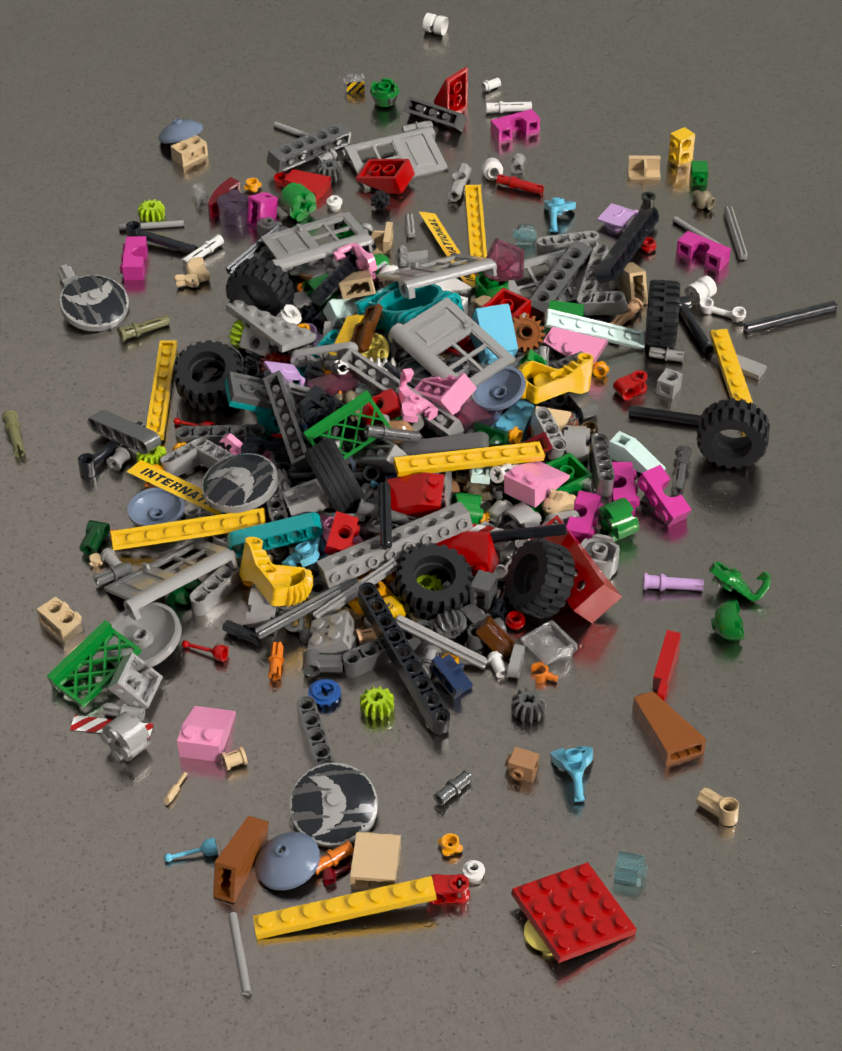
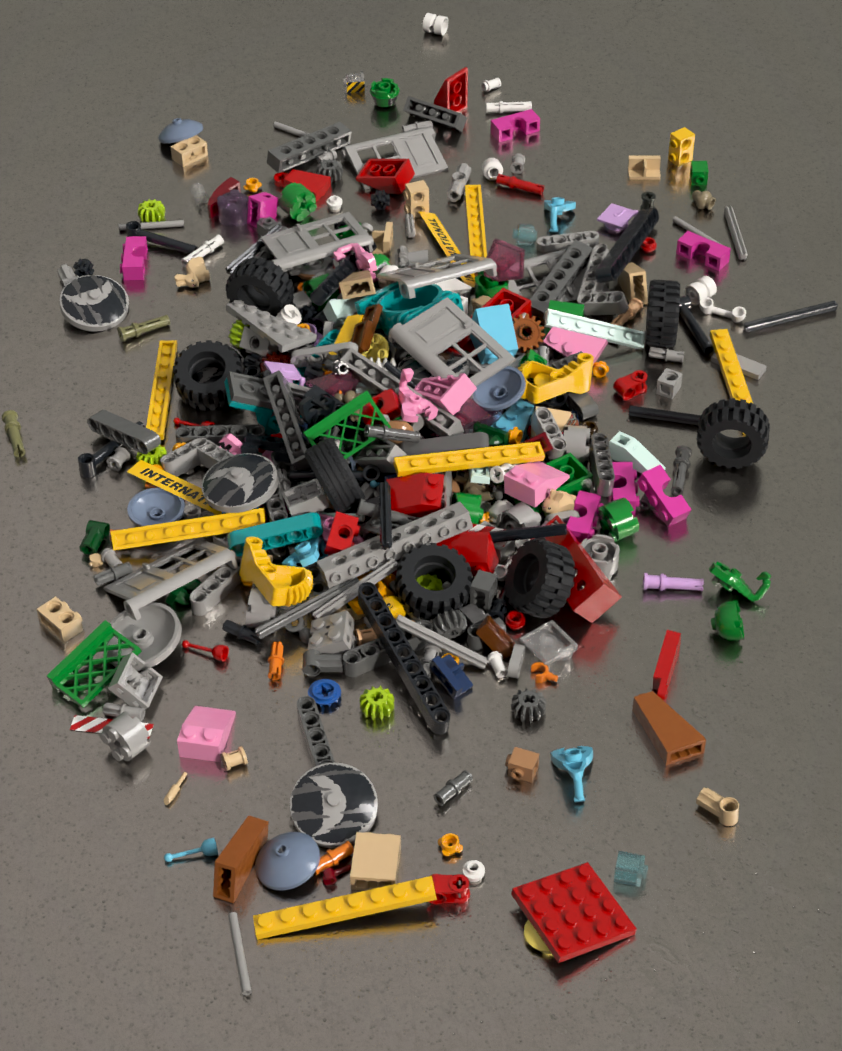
none -> black gear [73,258,95,277]
none -> tan brick [403,180,429,219]

